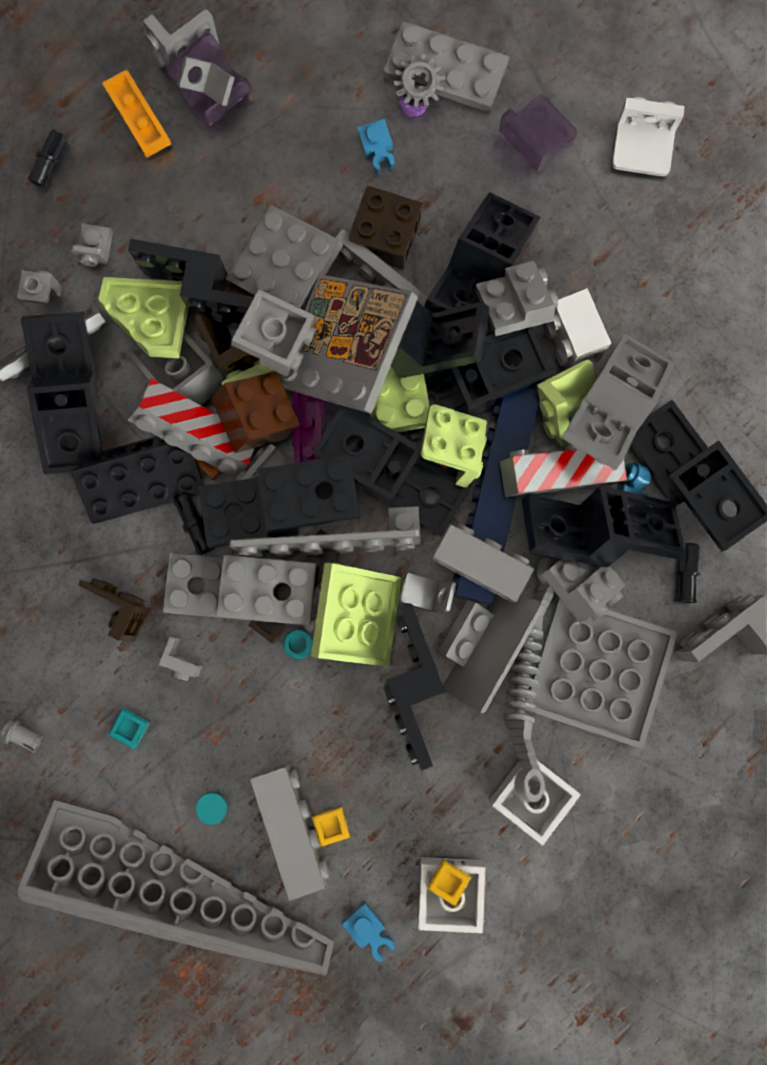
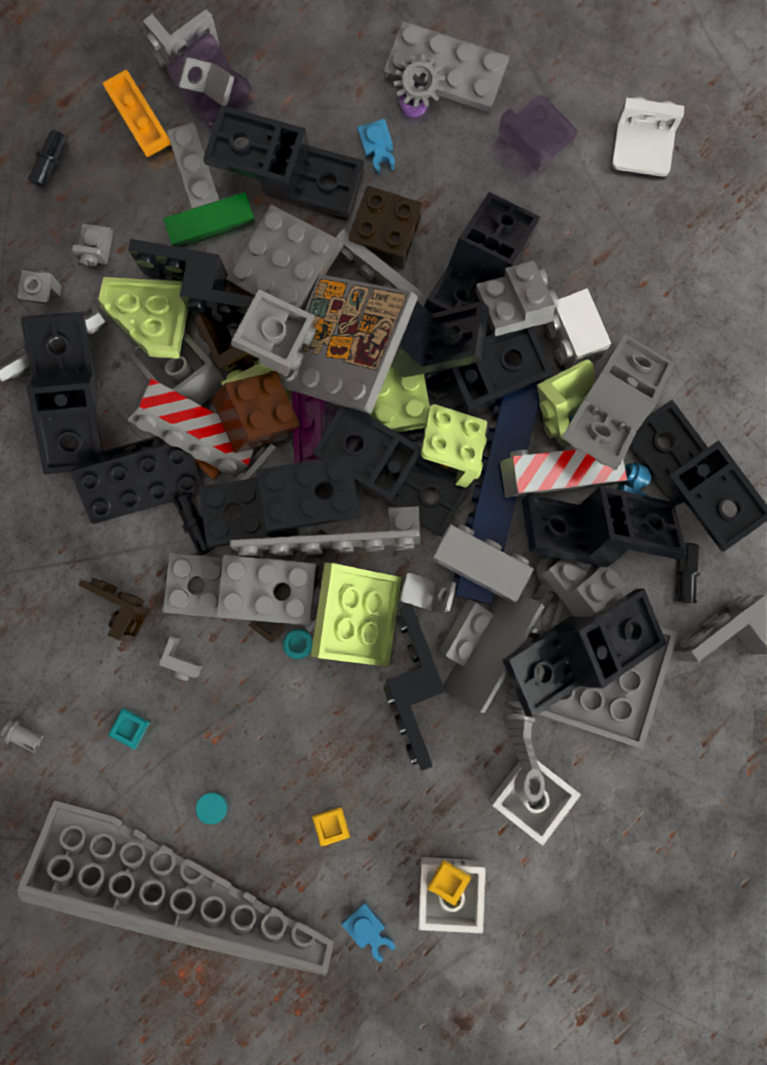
light grey brick [250,764,330,901] -> none
none -> green tile [163,192,255,247]
none -> light grey plate [167,122,220,209]
none -> black bracket [203,105,364,218]
none -> black bracket [502,588,667,717]

